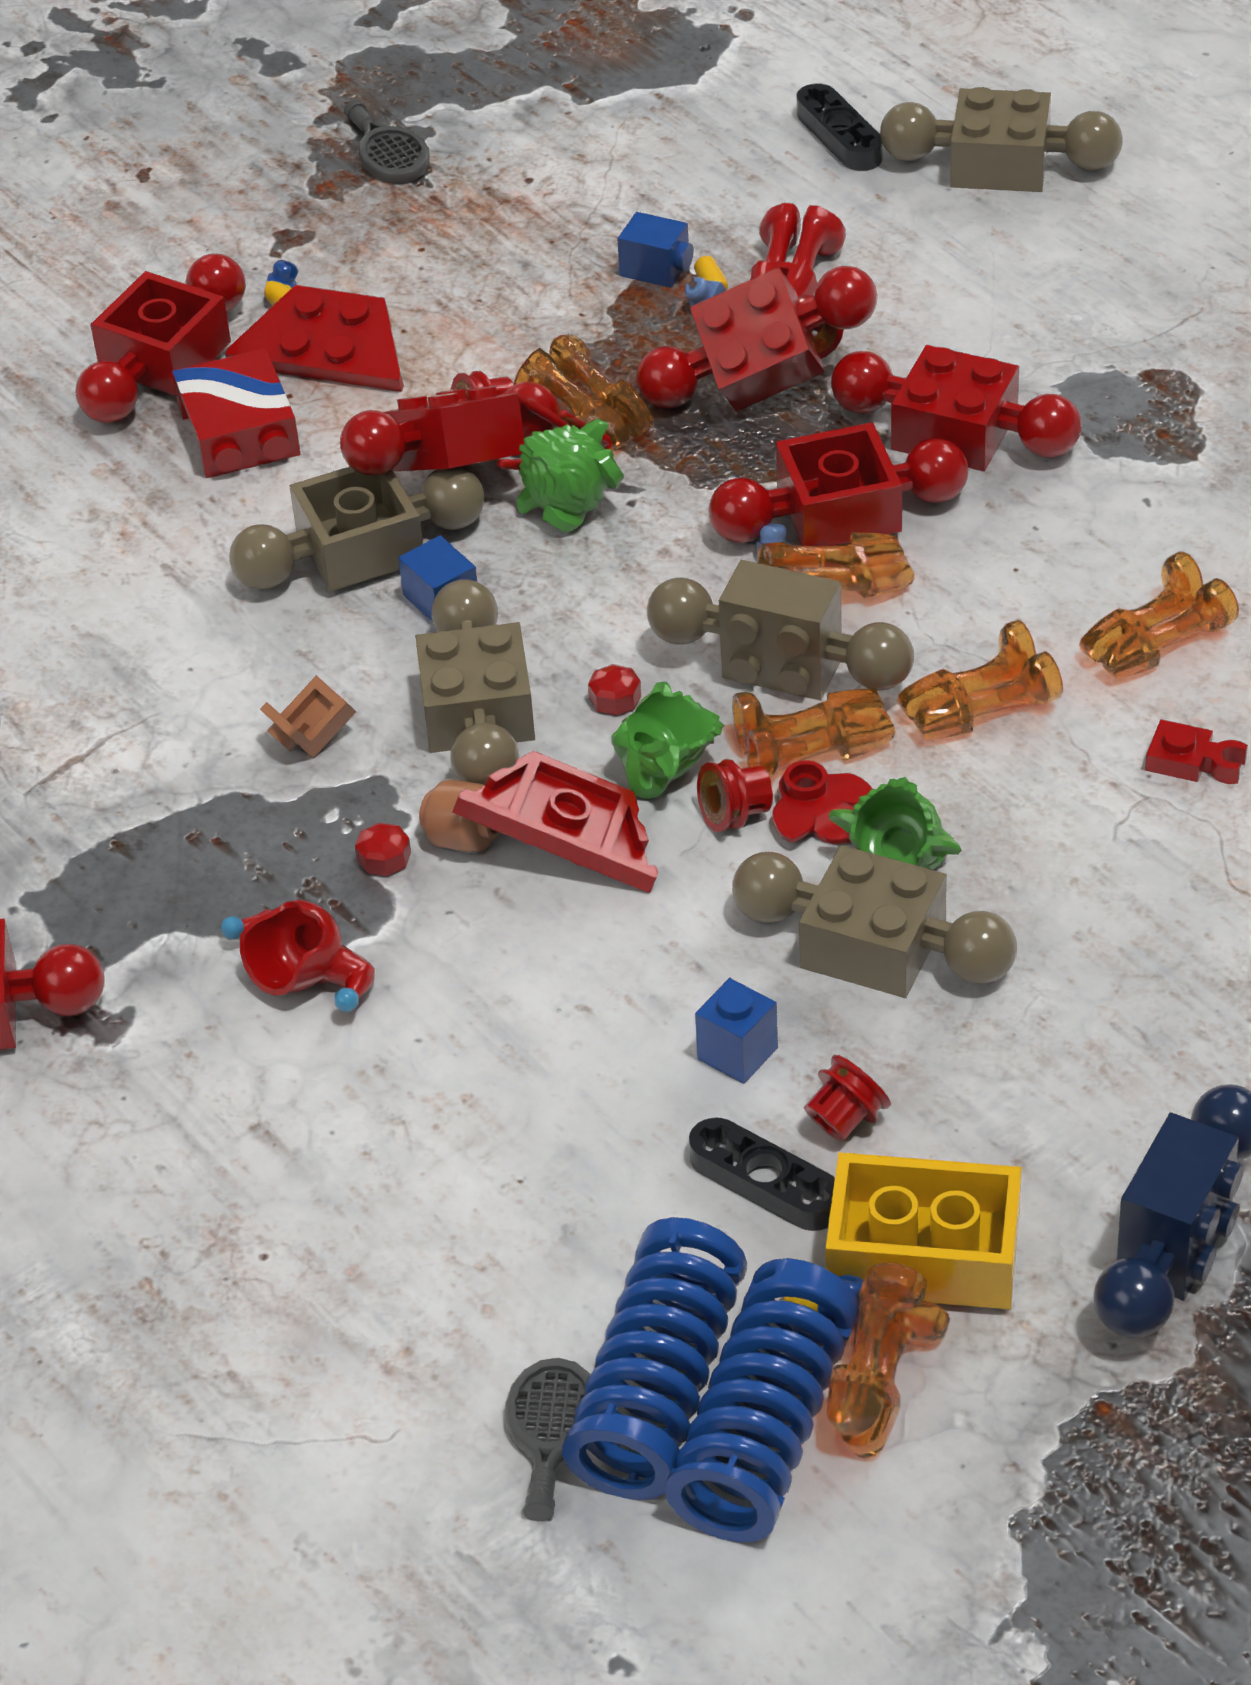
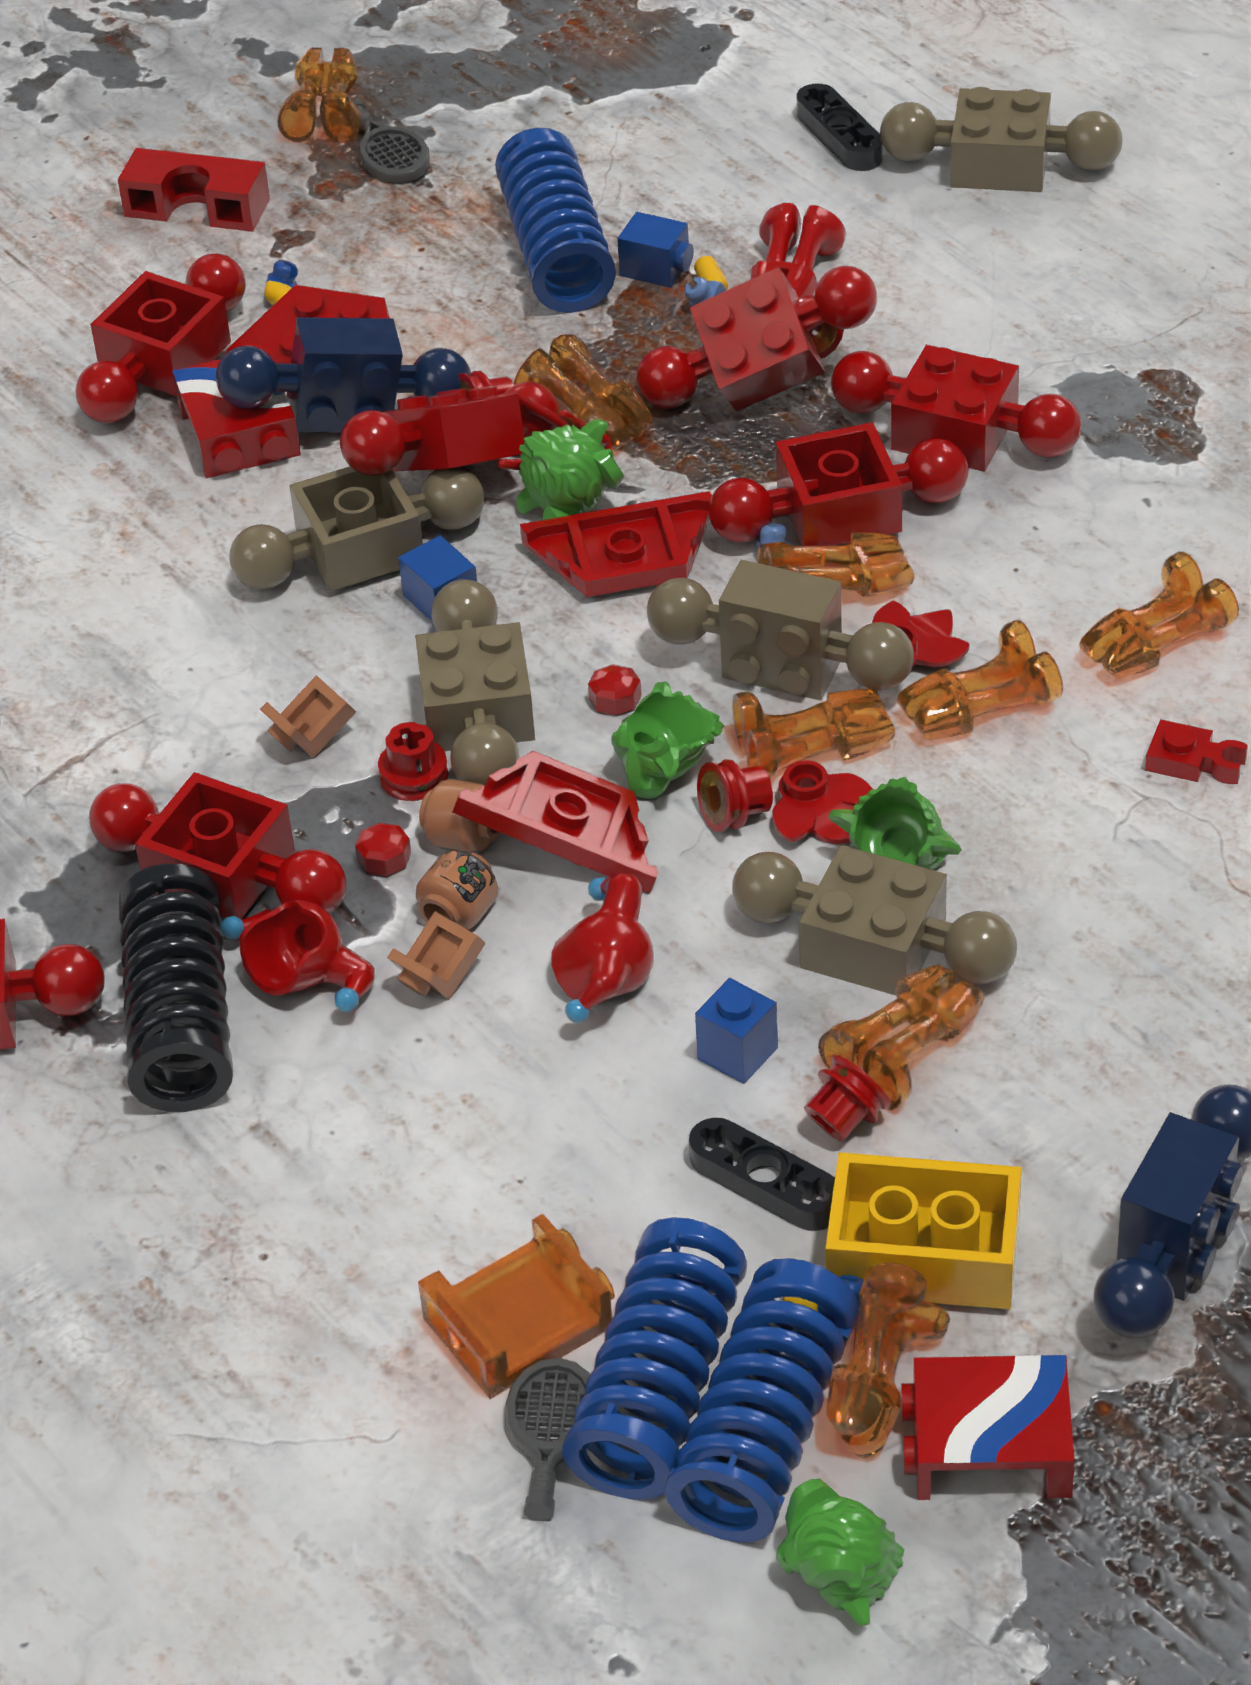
none -> red brick [89,772,347,919]
none -> red arch [118,148,270,232]
none -> black piece [118,864,233,1112]
none -> dark blue brick [216,317,471,432]
none -> clear orange piece [277,48,361,143]
none -> red piece [378,722,449,801]
none -> nougat bracket [387,911,486,1000]
none -> nougat head [415,850,498,931]
none -> clear orange panel [418,1214,615,1399]
none -> blue piece [495,127,616,313]
none -> red wing [520,491,712,597]
none -> red piece [551,873,654,1023]
none -> bright green hair [776,1478,904,1626]
none -> clear orange piece [818,963,984,1110]
none -> red plate [872,600,970,667]
none -> panel [901,1355,1075,1500]

